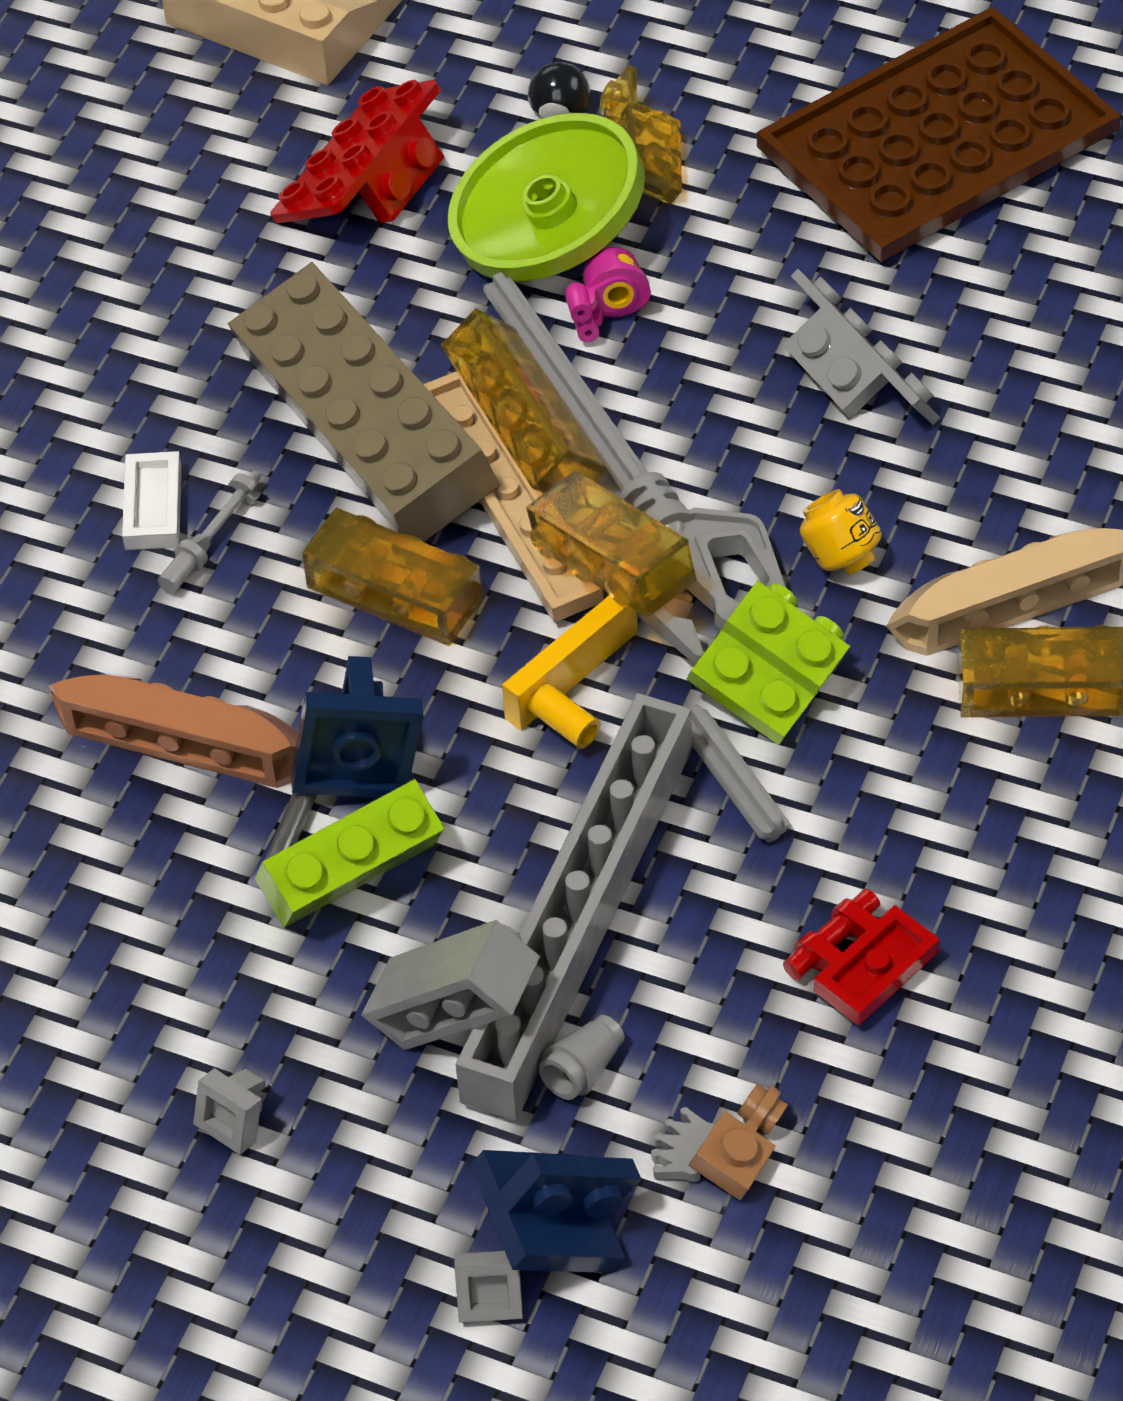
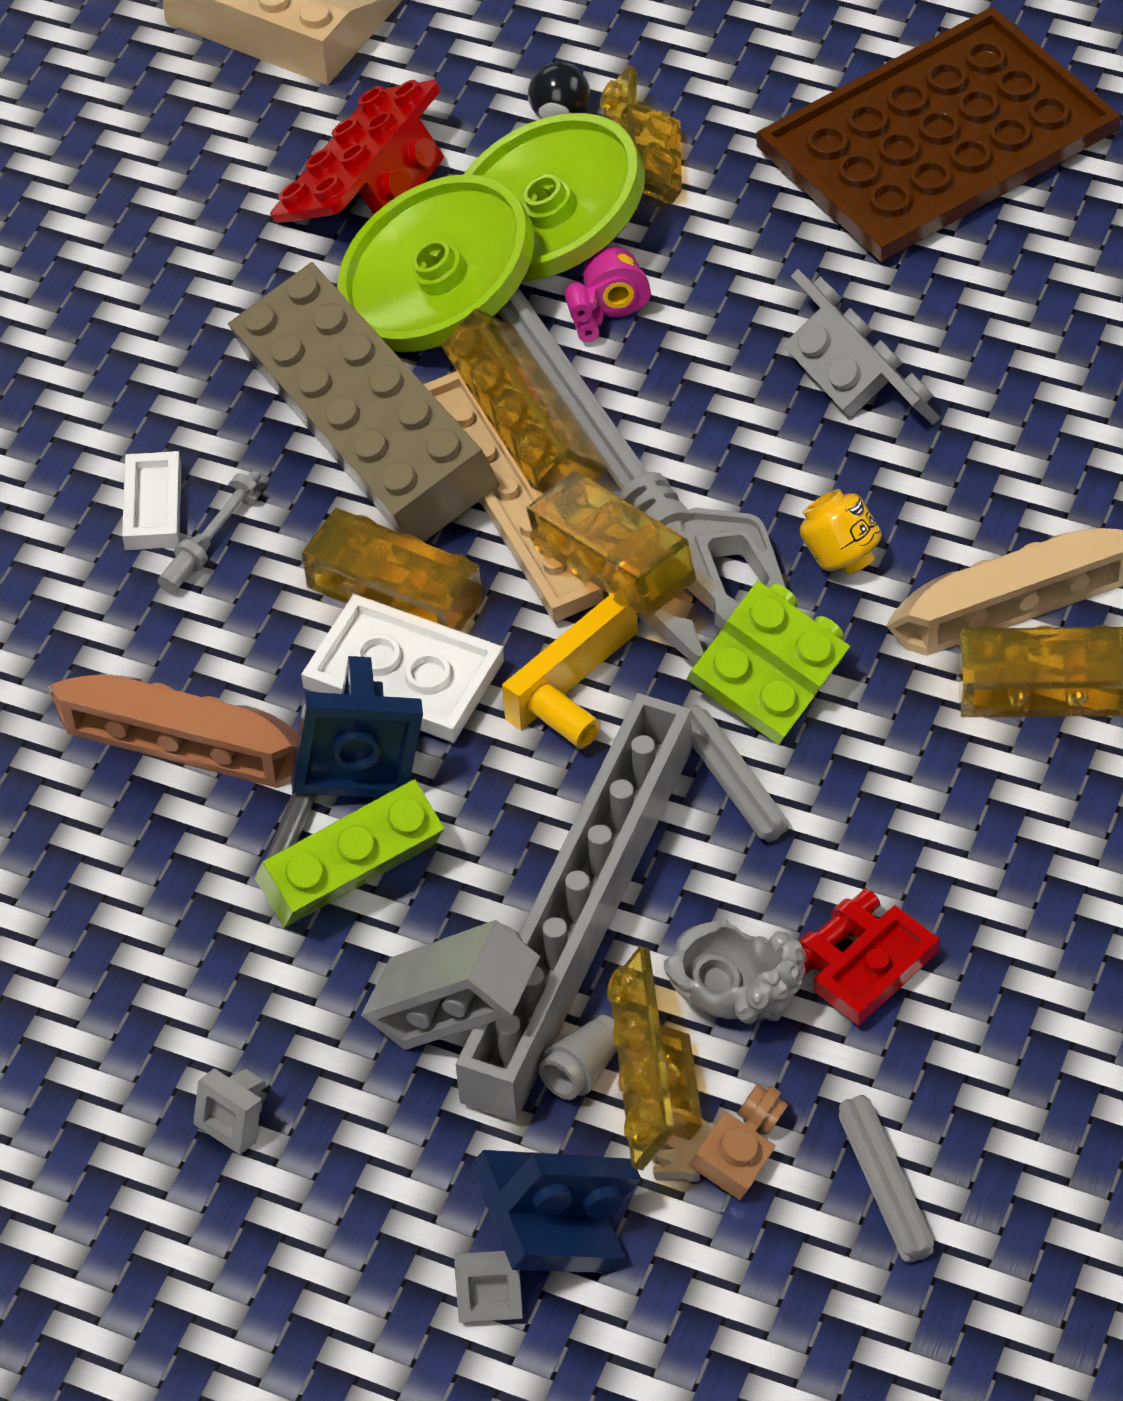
none -> white plate [301,594,504,743]
none -> lime dish [337,174,534,352]
none -> clear yellow bracket [607,946,703,1171]
none -> light grey hair [663,918,806,1024]
none -> light grey axle [839,1095,934,1263]

